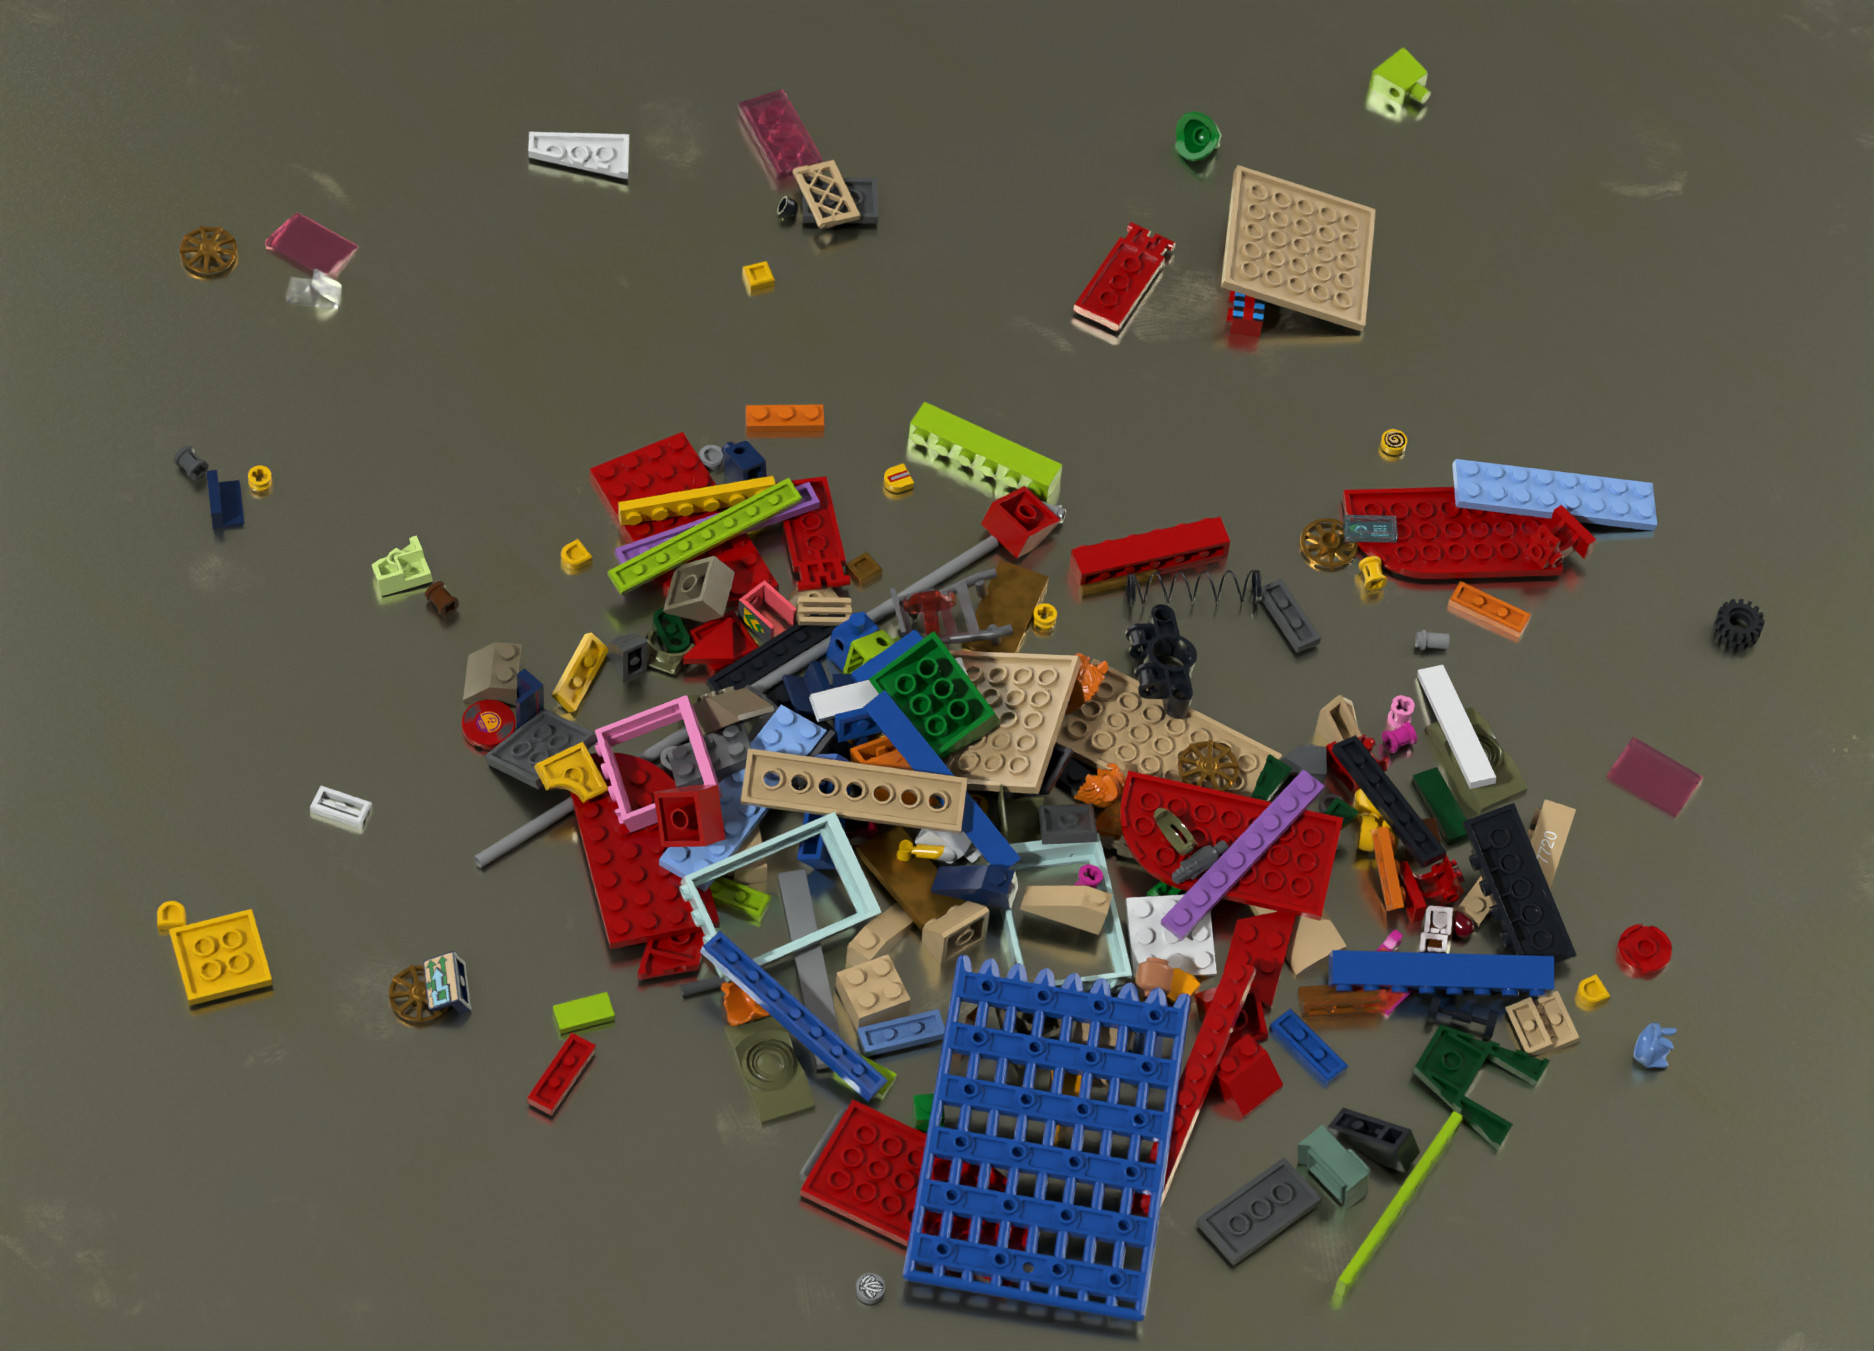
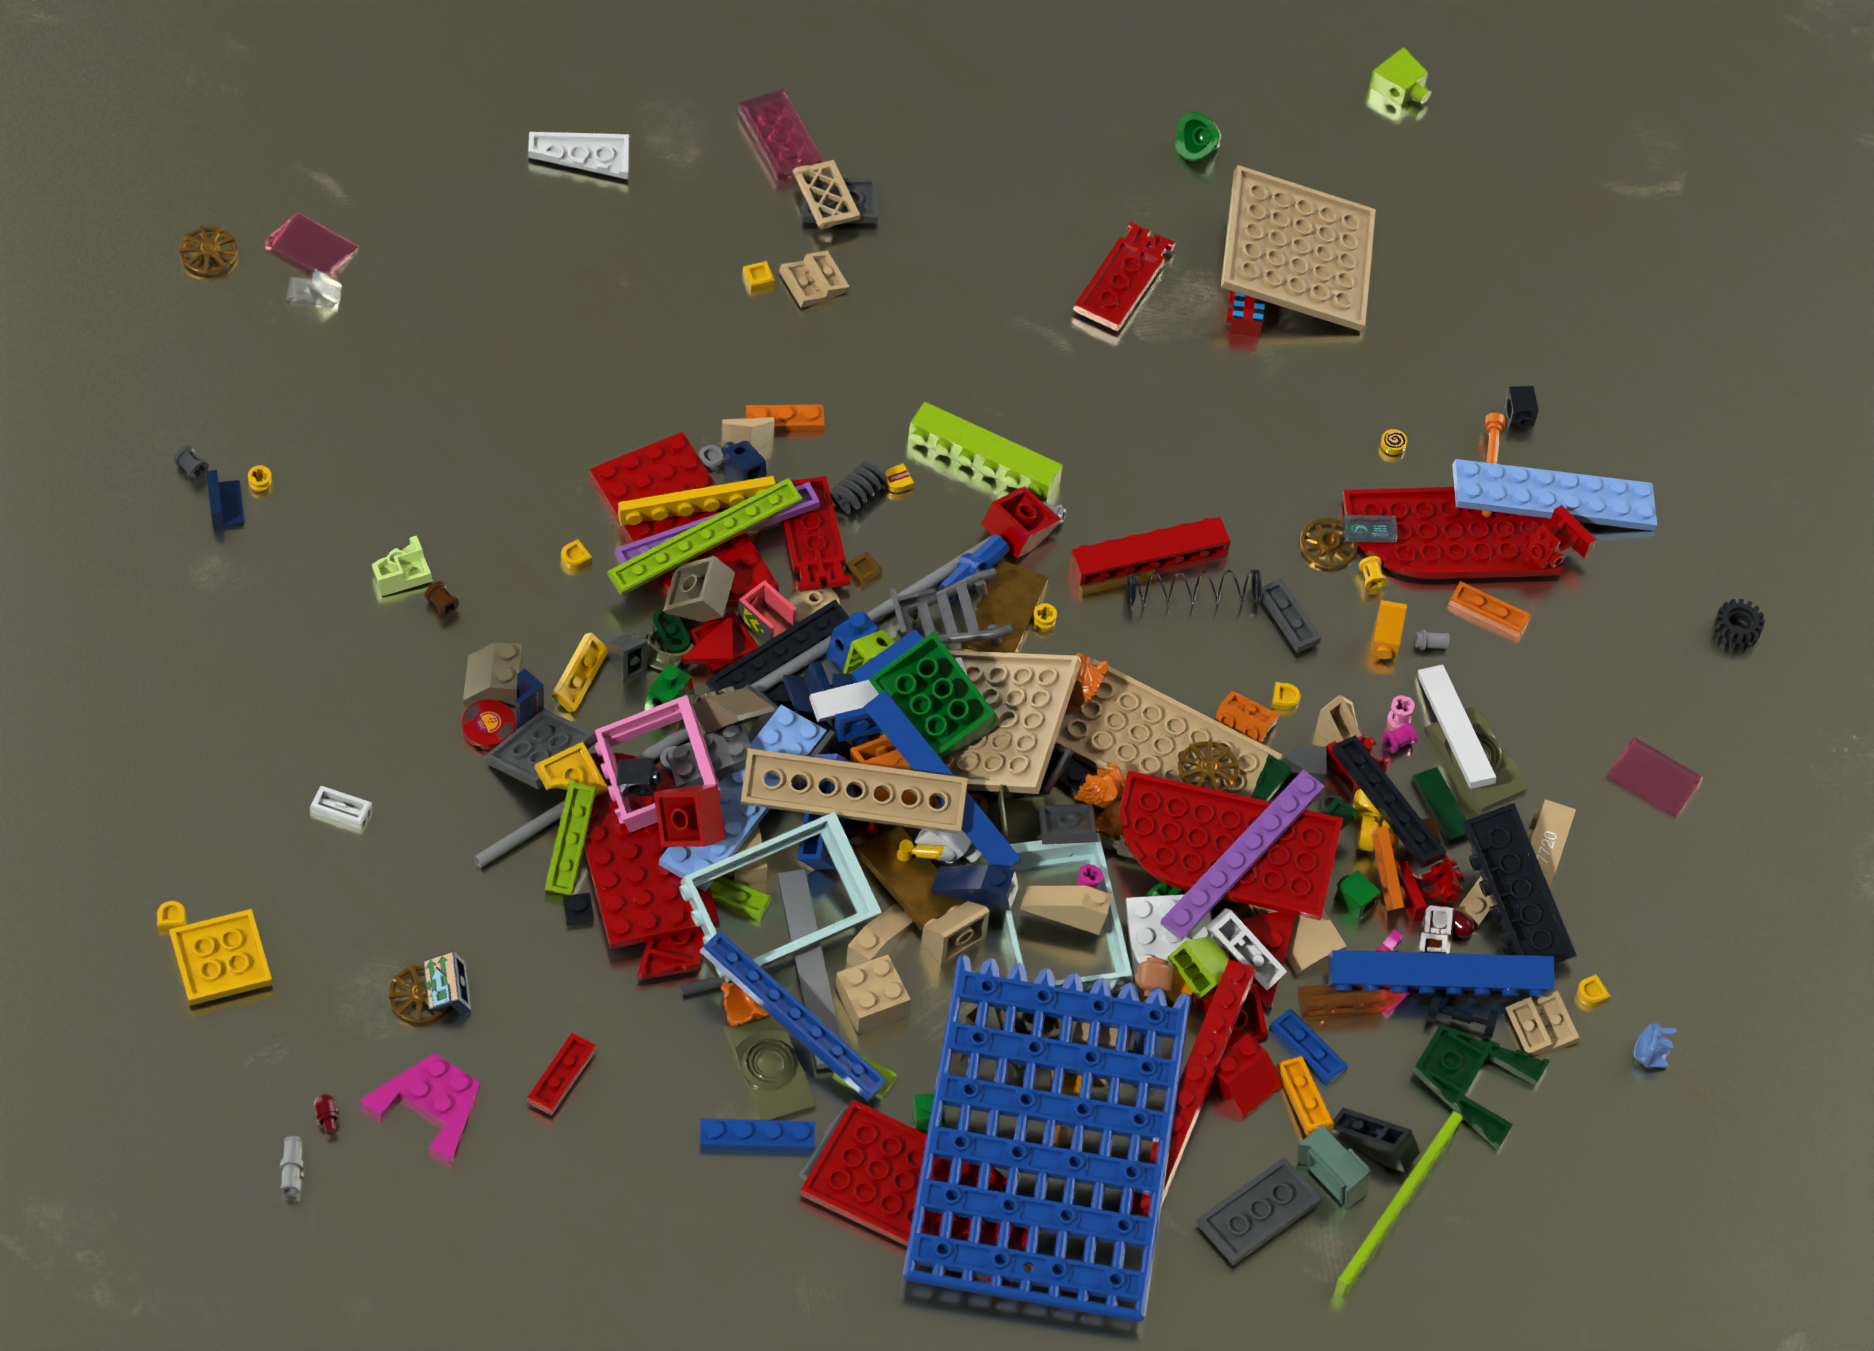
lime tile [553,992,615,1034] -> none
black hinge [777,196,798,218] -> none
tan tile [797,597,852,626] -> none
tile [856,1273,885,1304] -> none
medium blue plate [857,1009,945,1057] -> none
clear red tile [903,590,956,637] -> none
black piece [1125,604,1197,719] -> none
olive helmet [1154,808,1198,856] -> none
dark grey piece [1172,840,1229,884] -> none
red tile [1617,924,1672,976] -> none
none -> light grey pin [280,1136,303,1196]
none -> dark red cylinder [314,1094,339,1134]
none -> dark pink wing [360,1053,480,1164]
none -> lime tile [544,781,597,895]
none -> black plate [562,892,594,925]
none -> black brick [616,759,661,797]
none -> green torso [644,664,695,730]
none -> blue plate [700,1119,815,1152]
none -> tan slope [722,417,774,451]
none -> tan slope [779,251,850,307]
none -> dark grey piece [830,461,888,515]
none -> blue piece [939,534,1010,603]
none -> lime torso [1168,936,1230,999]
none -> white slope [1206,908,1287,990]
none -> orange bracket [1214,690,1280,744]
none -> yellow tile [1272,682,1301,711]
none -> light orange tile [1275,1056,1334,1136]
none -> green brick [1335,870,1381,920]
none -> light orange slope [1370,600,1407,660]
none -> orange piece [1482,413,1506,517]
none -> black brick [1504,386,1539,427]

